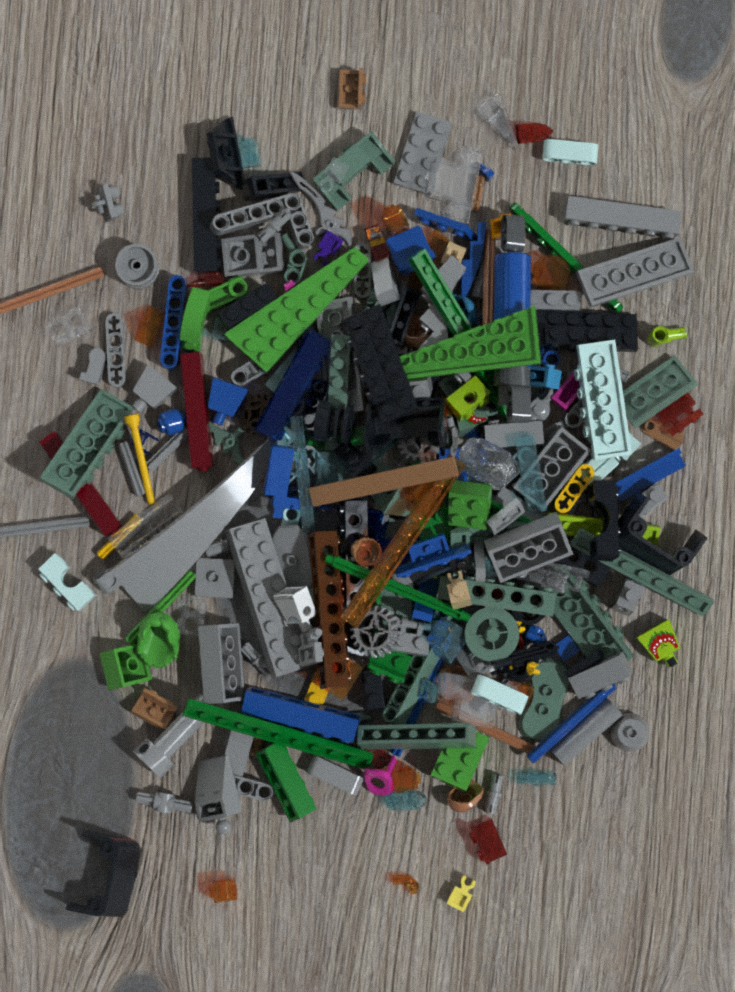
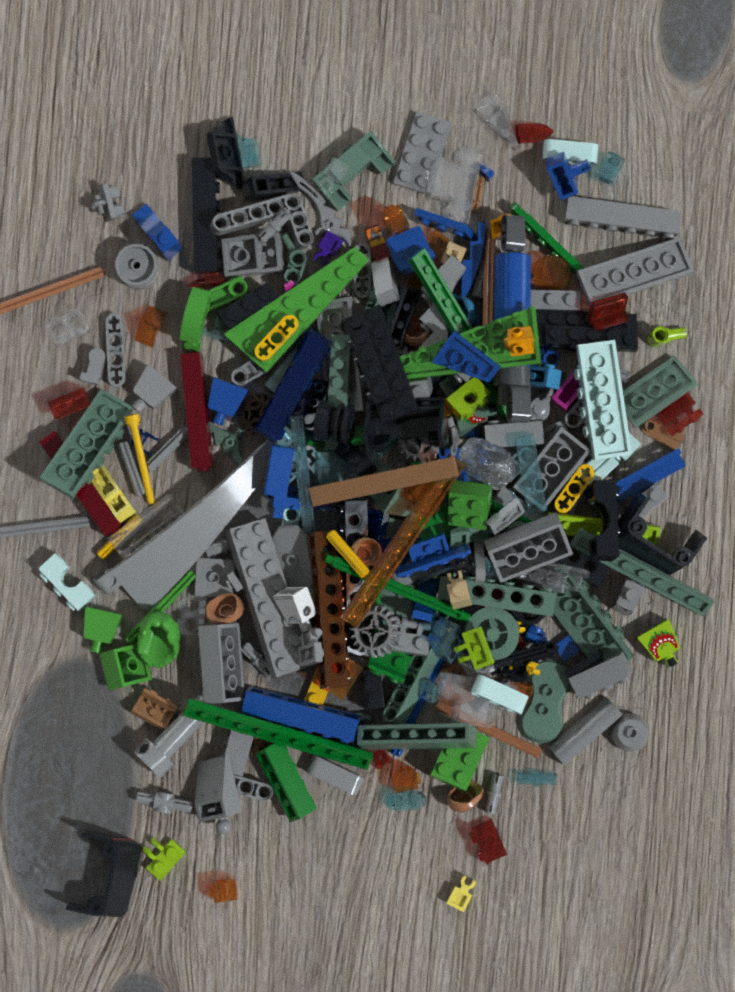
blue head [156,408,186,436] -> none
blue beam [160,275,187,370] -> none
medium nougat bracket [338,68,366,110] -> none
dark pink piece [364,755,397,795] -> none
clear orange arm [392,874,419,894] -> none
blue axle [527,684,617,763] -> none
none -> clear red bracket [48,387,90,419]
none -> bright green torso [84,607,123,653]
none -> light yellow slope [92,464,136,523]
none -> blue arch [132,204,182,261]
none -> lime hinge [142,837,187,881]
none -> nougat hat [206,593,244,624]
none -> light grey plate [225,572,243,592]
none -> yellow beam [255,315,299,362]
none -> yellow axle [326,530,370,578]
none -> blue wing [431,331,501,382]
none -> lime hinge [453,626,495,670]
none -> light orange brick [504,326,534,357]
none -> blue brick [546,152,591,200]
none -> clear red bracket [587,292,630,331]
none -> clear light blue bracket [595,151,625,186]

